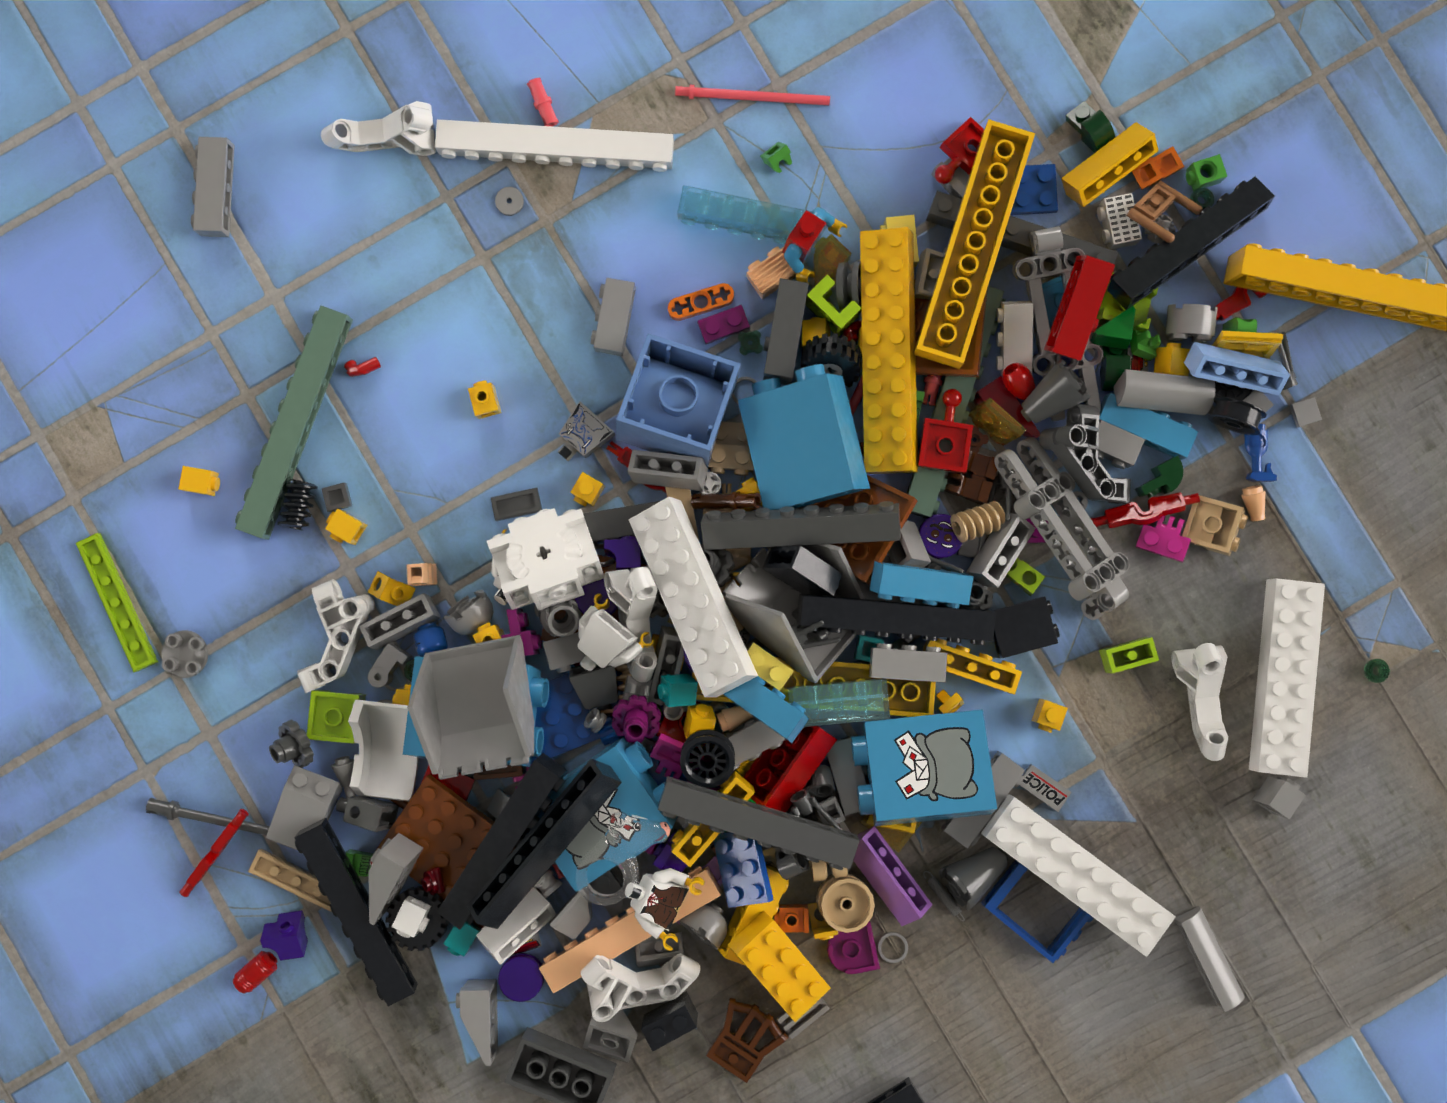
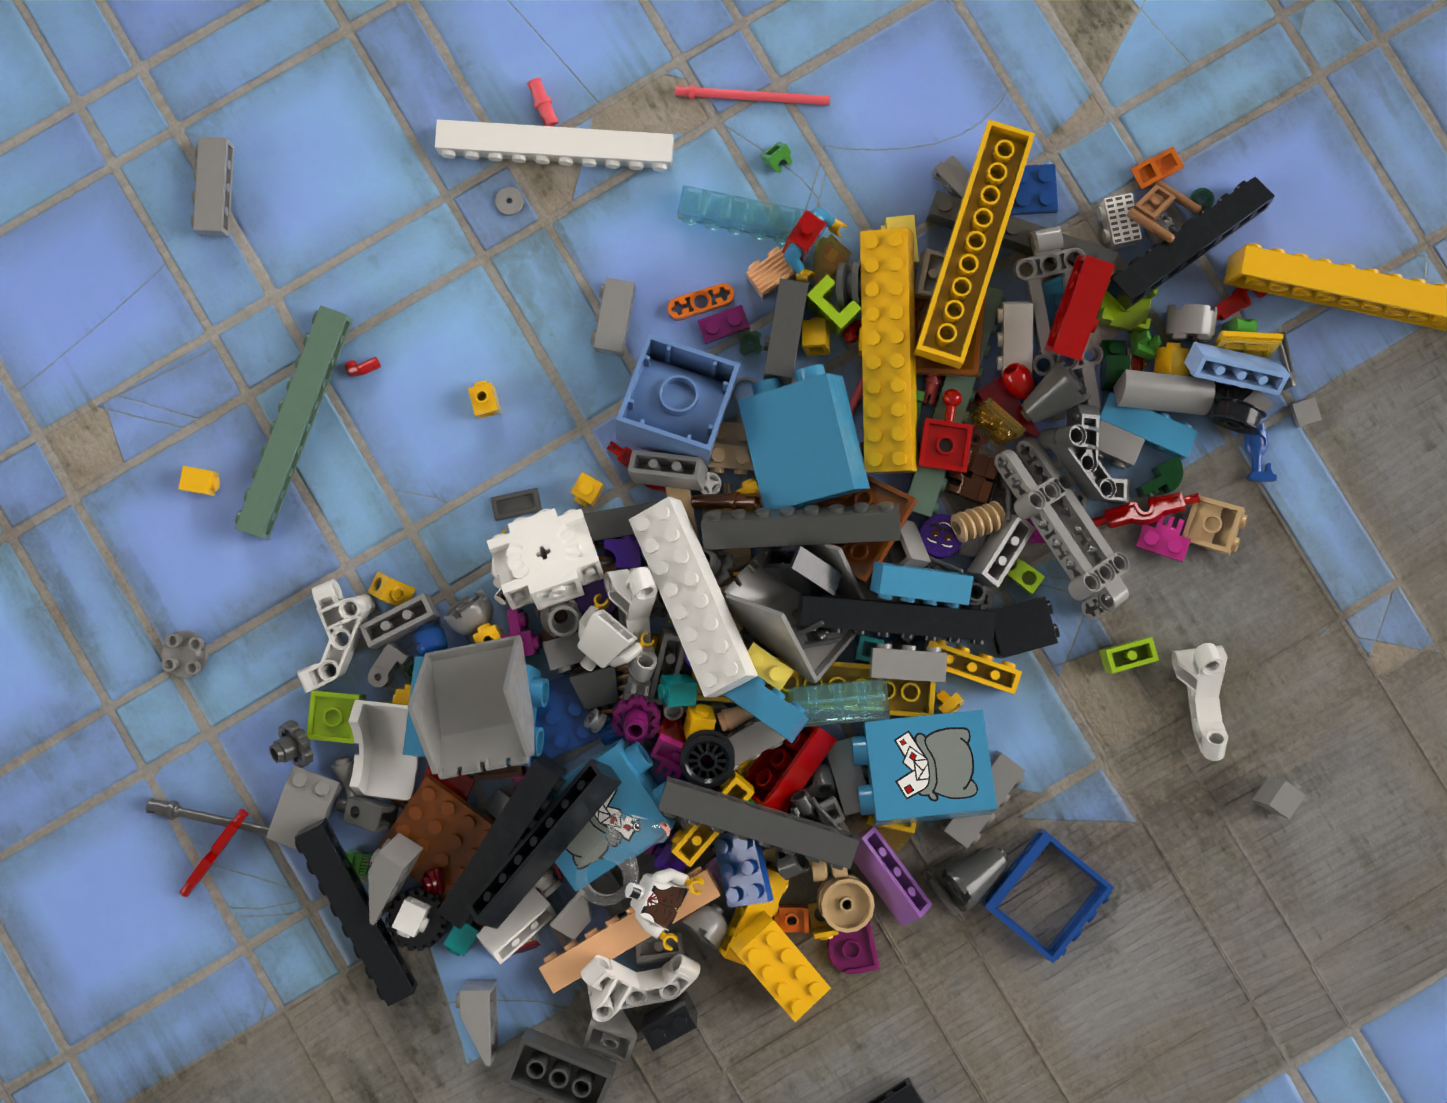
lime tile [76,533,158,672] -> none
red head [233,951,277,994] -> none
tan tile [248,849,332,912] -> none
dark purple brick [260,910,308,961] -> none
black piece [277,479,318,531] -> none
white connector [321,101,436,156] -> none
dark grey plate [322,482,353,512] -> none
yellow brick [325,508,367,545] -> none
light nougat leg [406,563,437,587] -> none
dark purple head [498,953,545,1002] -> none
light grey torso [558,402,616,461] -> none
reddish brown plate [706,998,788,1083] -> none
light grey tile [777,997,830,1039] -> none
black wheel [800,333,862,388] -> none
light grey piece [878,932,908,963] -> none
red plate [935,117,984,184] -> none
white brick [981,794,1176,957] -> none
light grey tile [1019,764,1072,812] -> none
yellow brick [1031,698,1068,733] -> none
yellow brick [1061,122,1158,207] -> none
dark green brick [1066,101,1115,153] -> none
green slope [1090,306,1136,350] -> none
light grey brick [1174,906,1245,1012] -> none
bright green brick [1186,154,1227,192] -> none
light nougat cone [1241,485,1266,522] -> none
white brick [1249,578,1325,778] -> none
clear green plate [1364,659,1390,683] -> none

